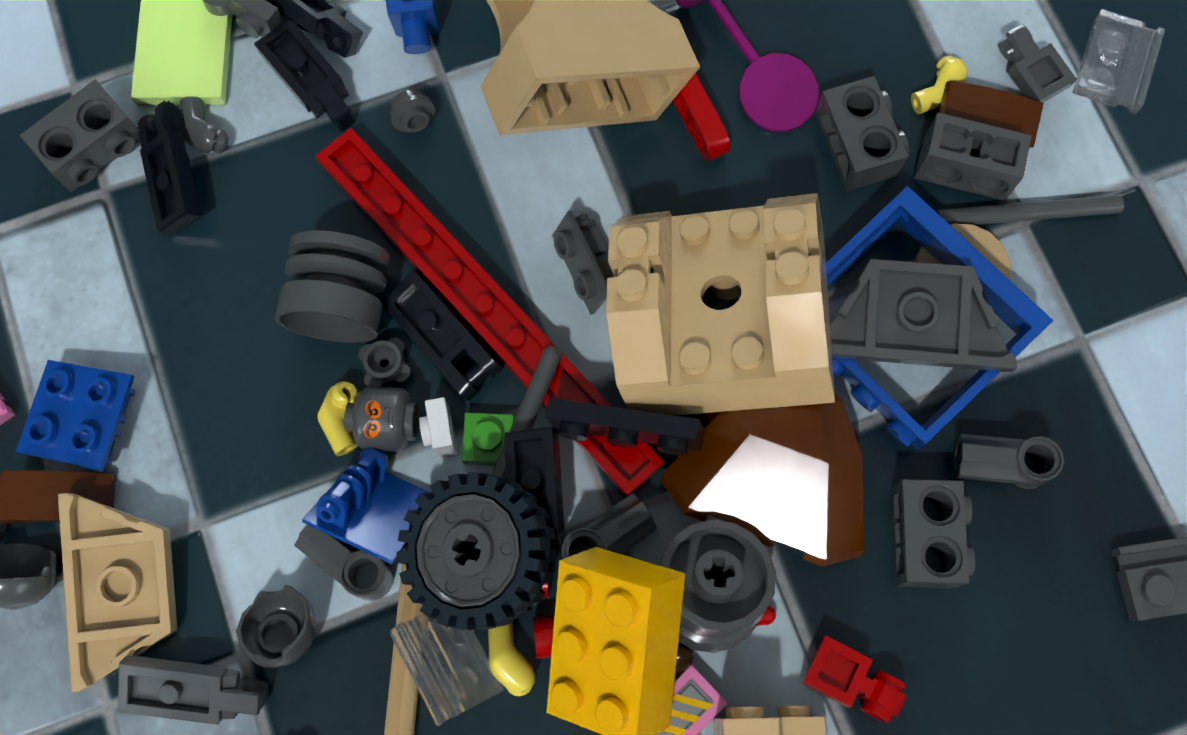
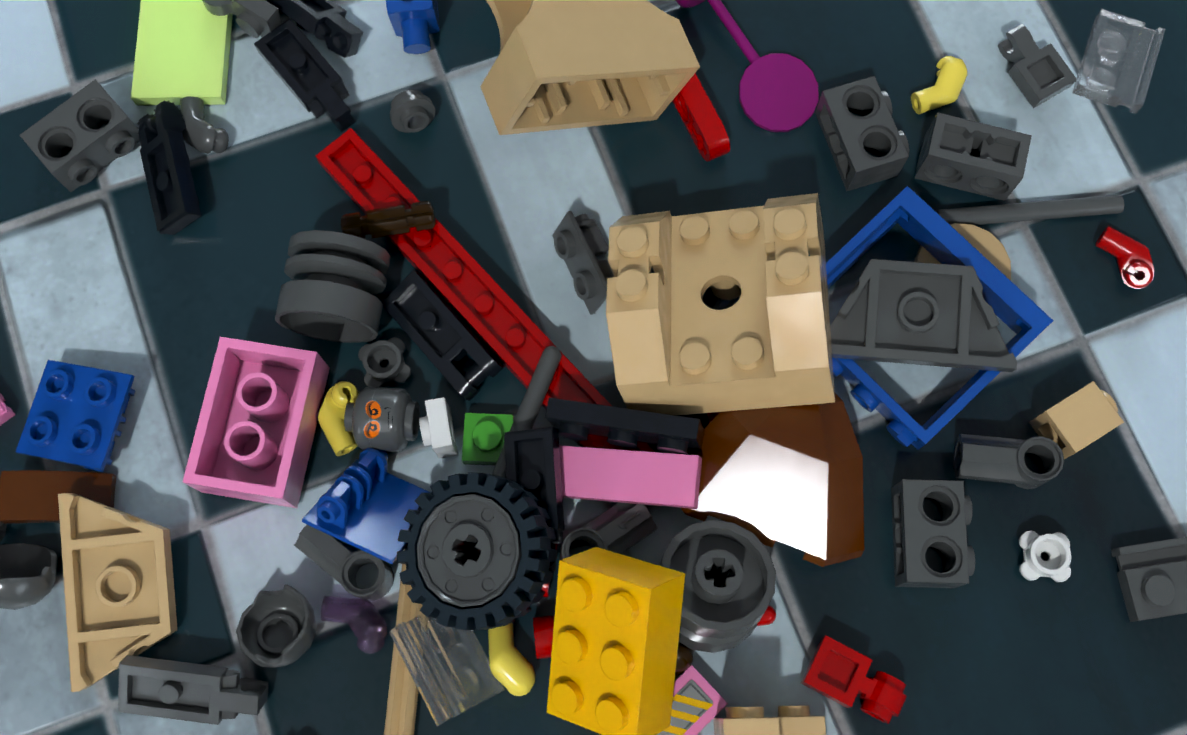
reddish brown slope [939,81,1044,148] -> none
none -> bright pink brick [182,337,330,508]
none -> clear purple arm [321,596,388,653]
none -> dark brown axle [341,201,436,239]
none -> bright pink tile [559,445,702,509]
none -> white plate [1019,530,1071,582]
none -> tan brick [1029,381,1124,459]
none -> red arm [1095,226,1154,289]

